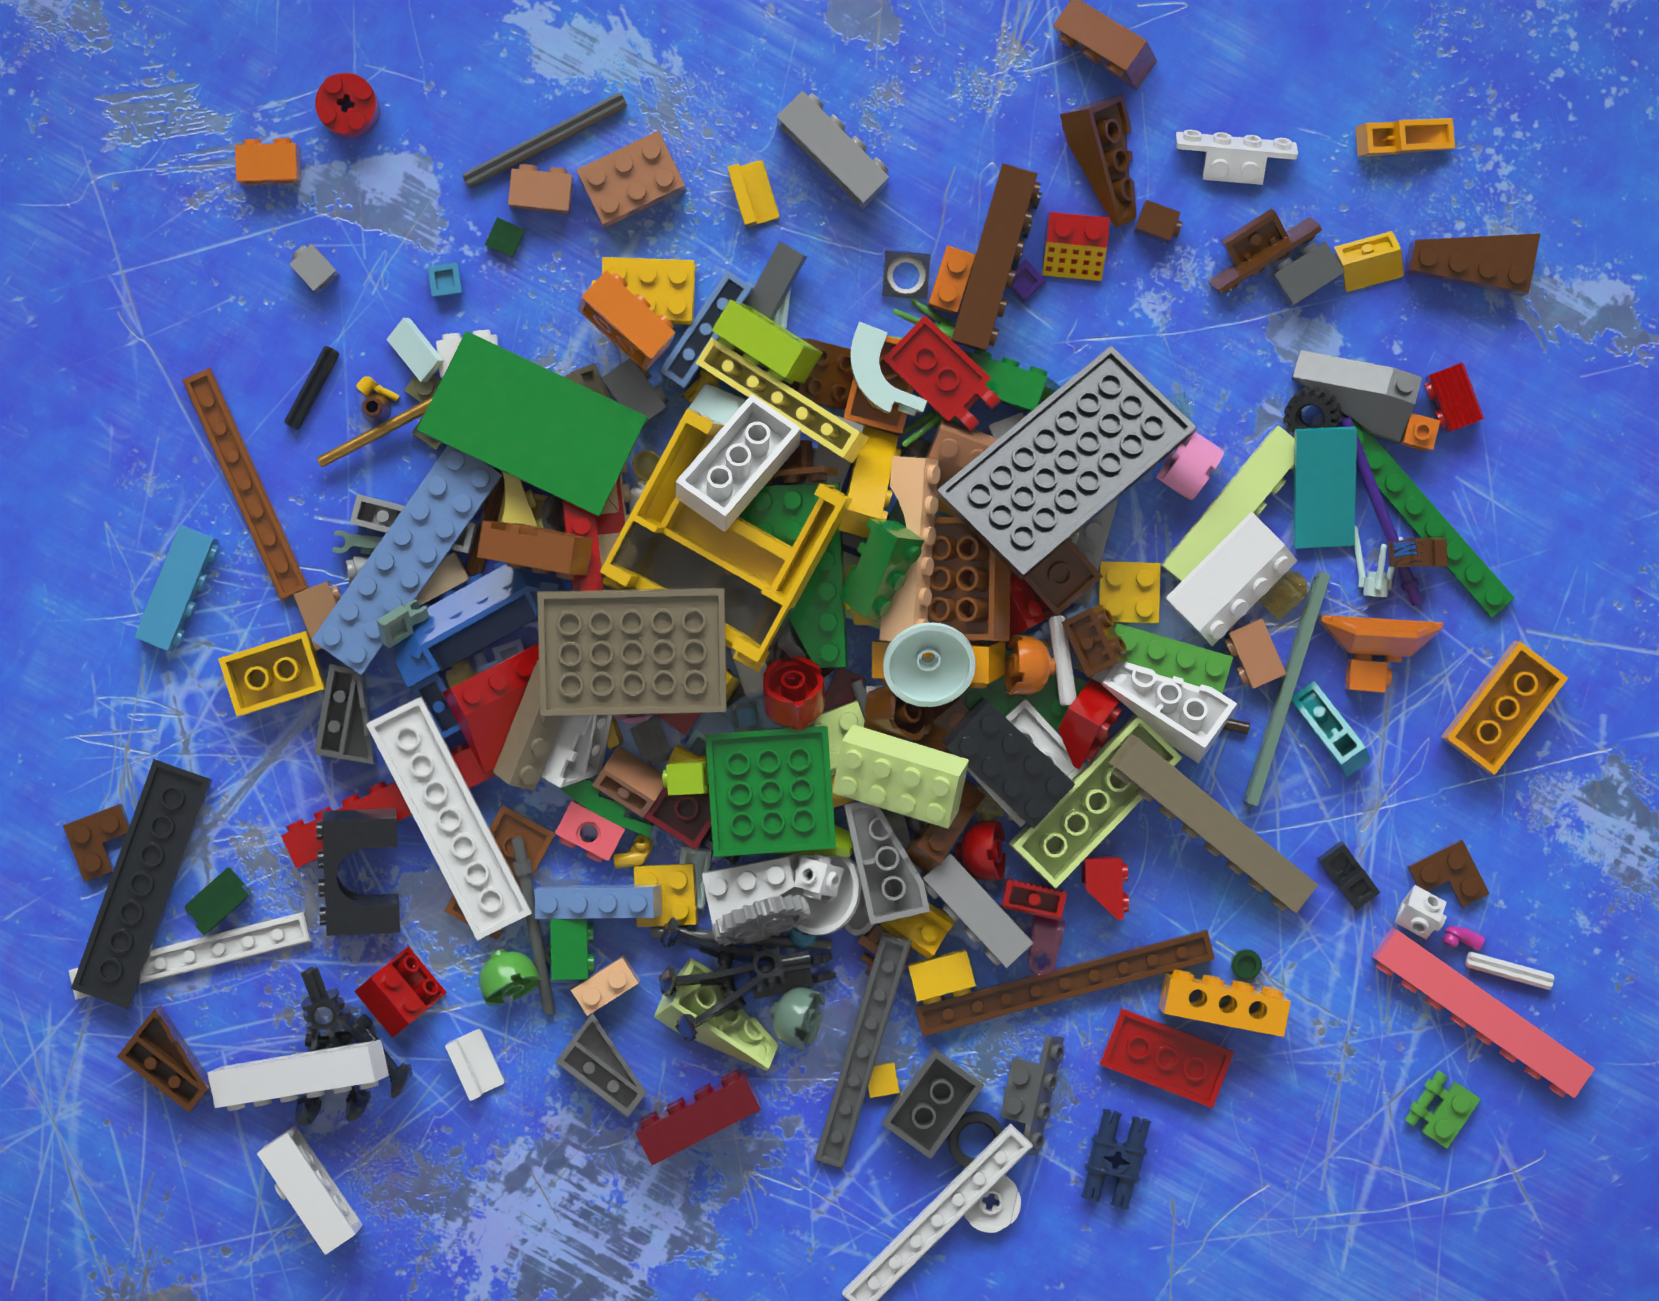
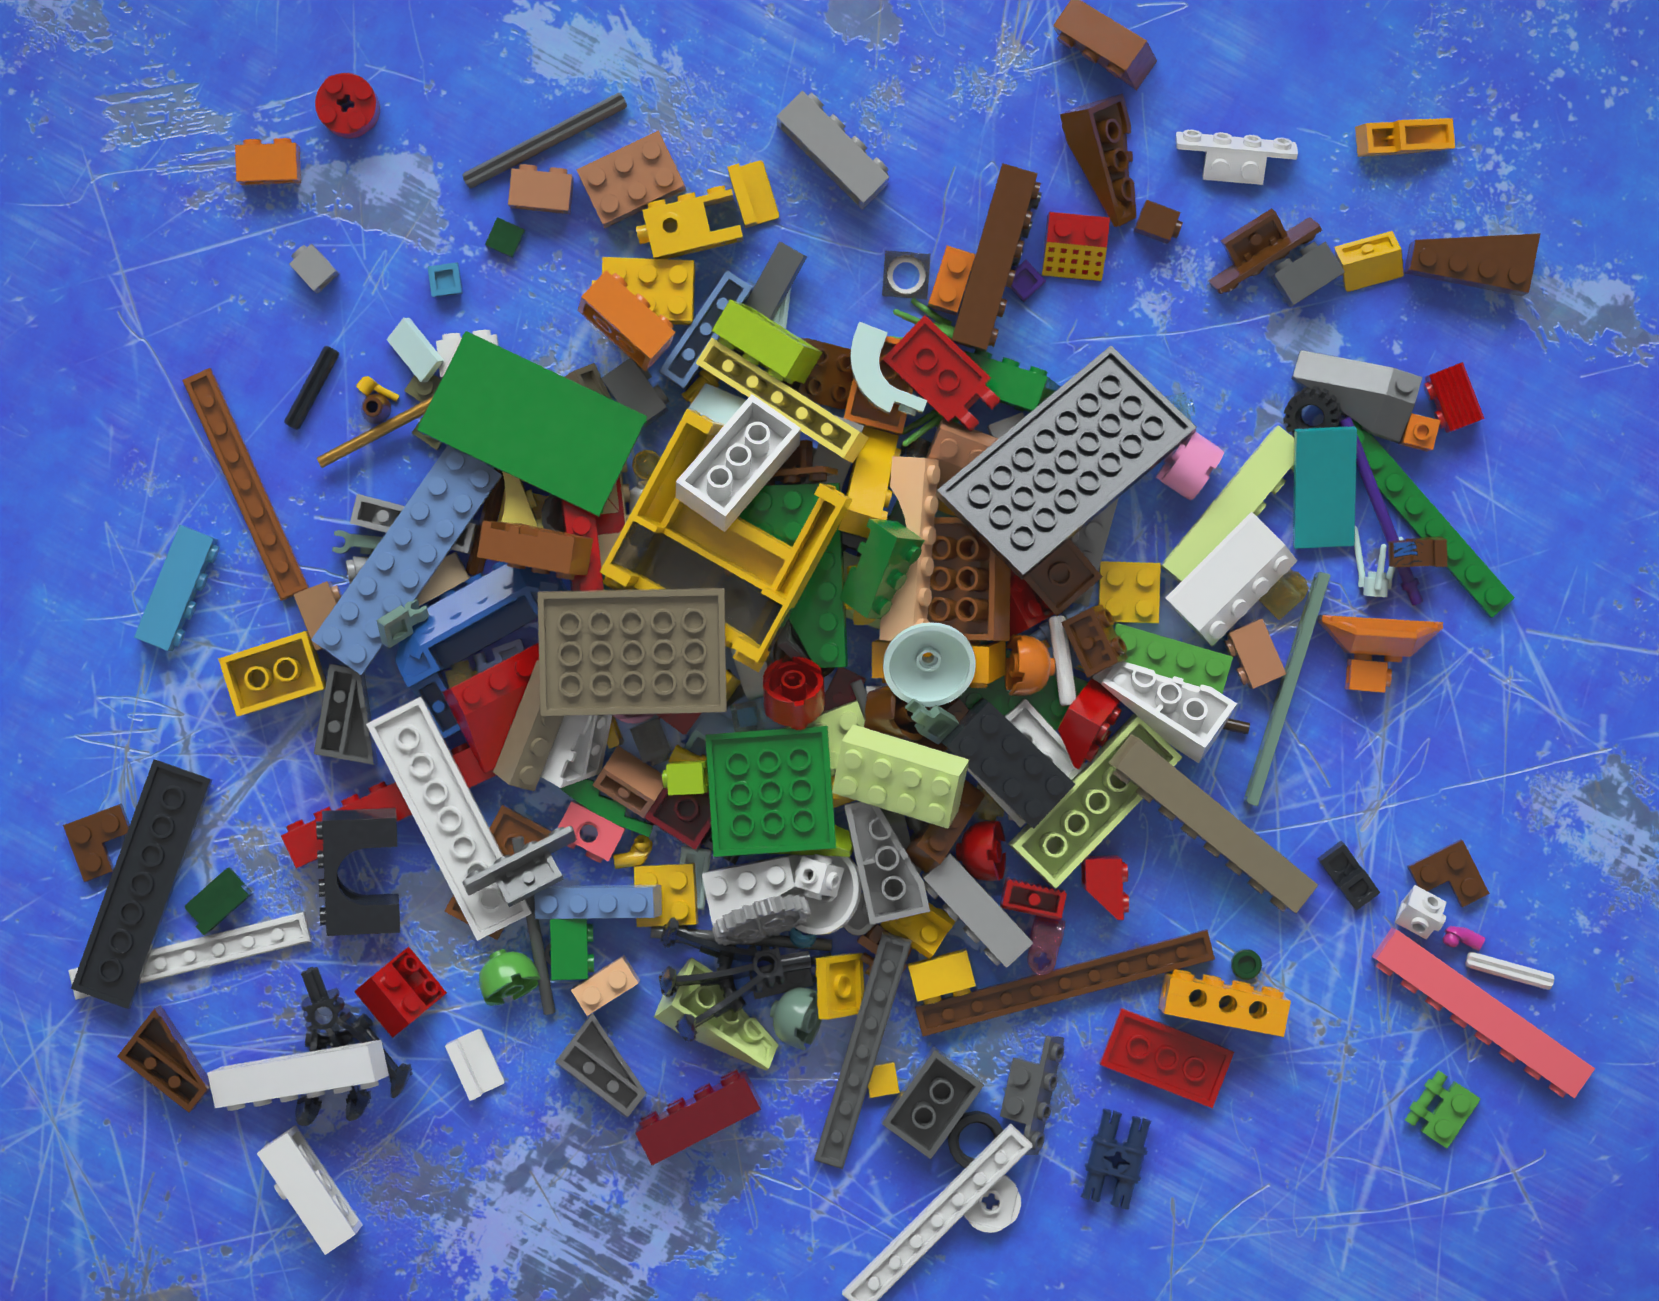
teal slope [1291,681,1371,778] -> none
light orange brick [1441,641,1568,775] -> none
none -> dark grey bracket [462,826,577,907]
none -> yellow torso [636,185,743,259]
none -> yellow plate [815,953,864,1020]
none -> sand green plate [905,698,959,744]

